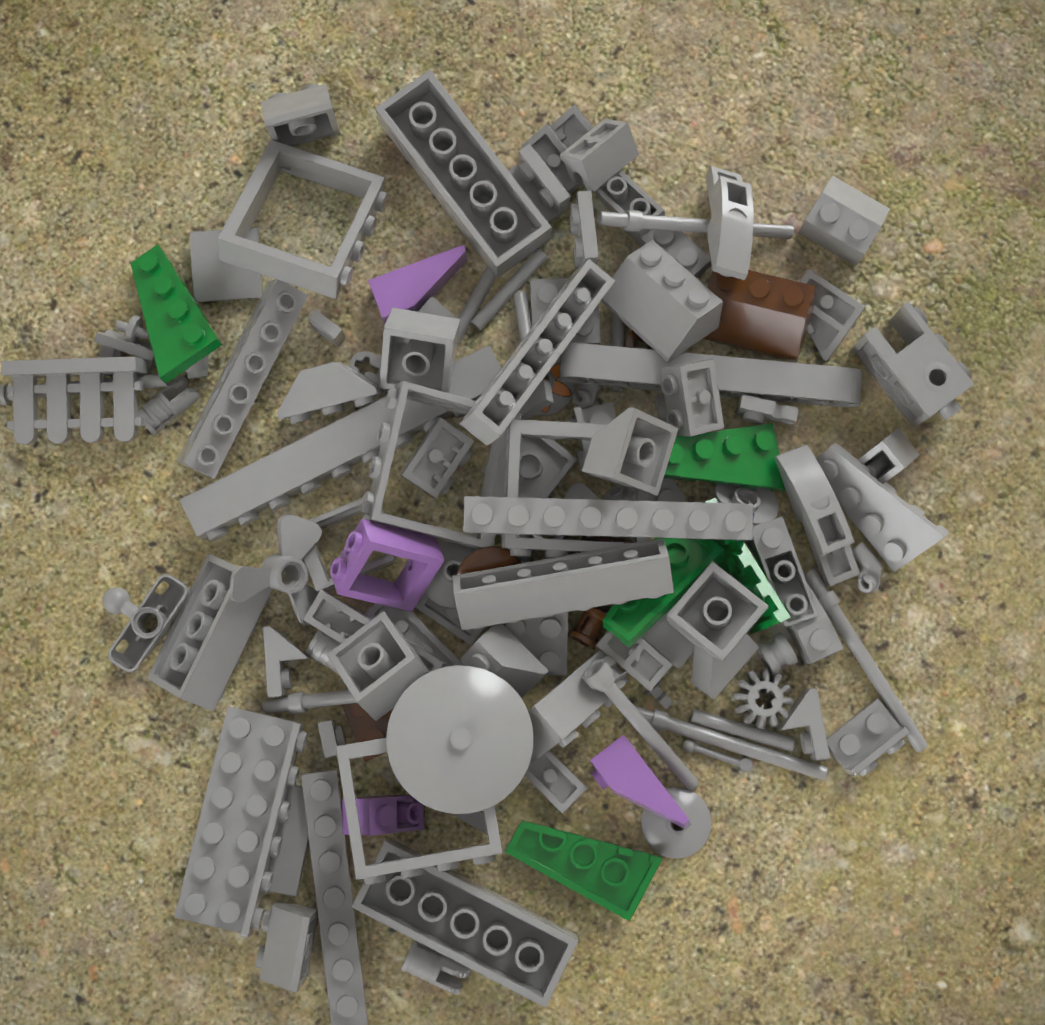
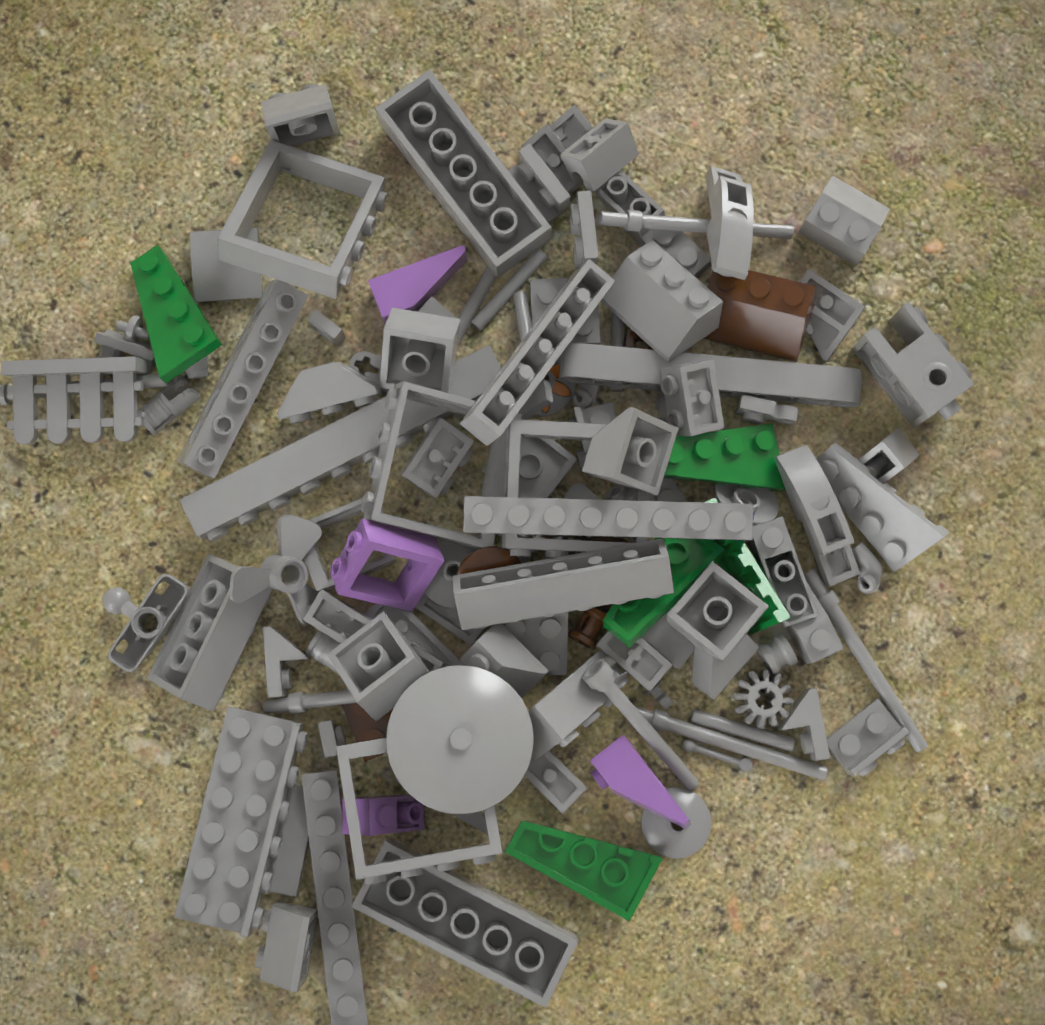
light grey hinge [401,940,471,995] -> none

